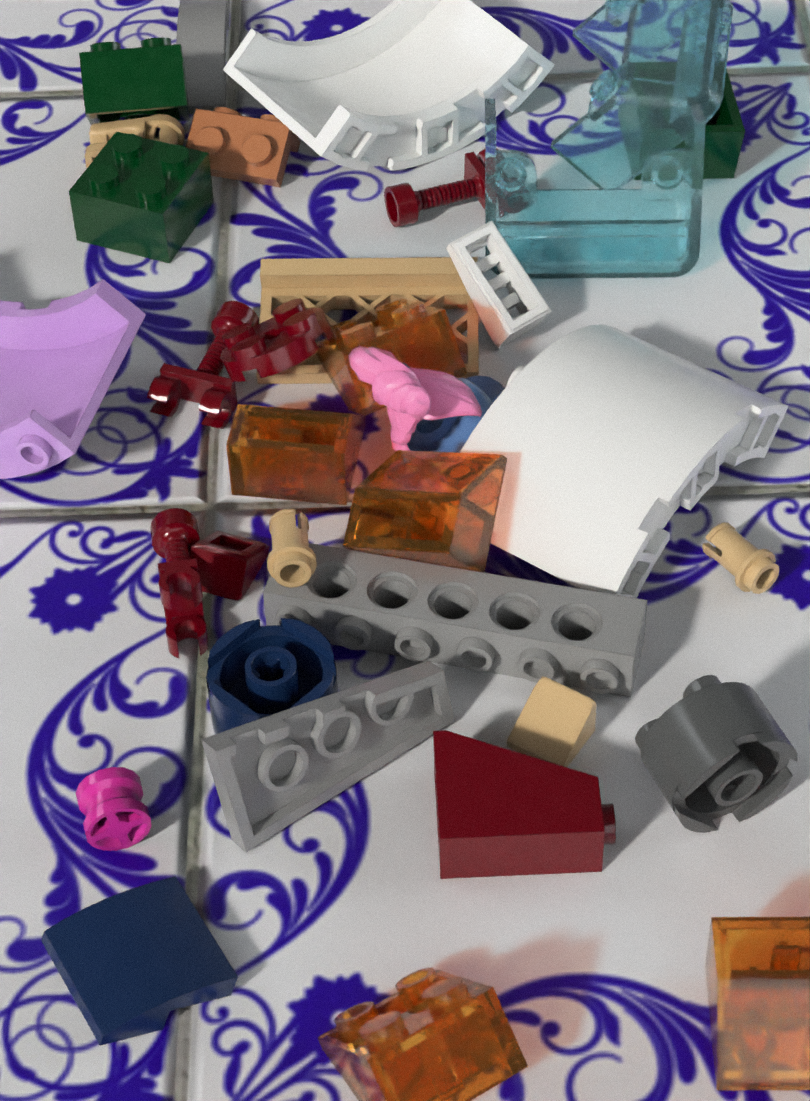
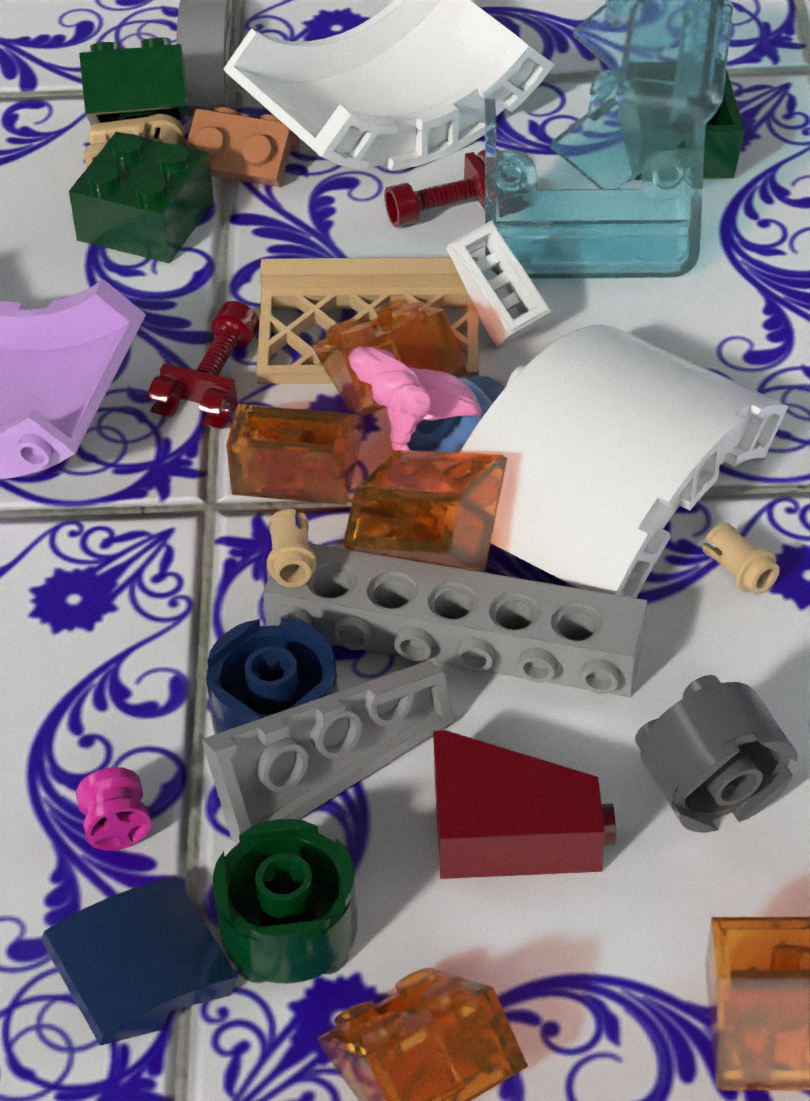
dark red bar [150,508,209,658] -> none
dark red slope [190,530,270,601] -> none
dark red plate [221,299,333,382] -> none
tan slope [507,676,596,767] -> none
none -> dark green brick [213,819,358,984]

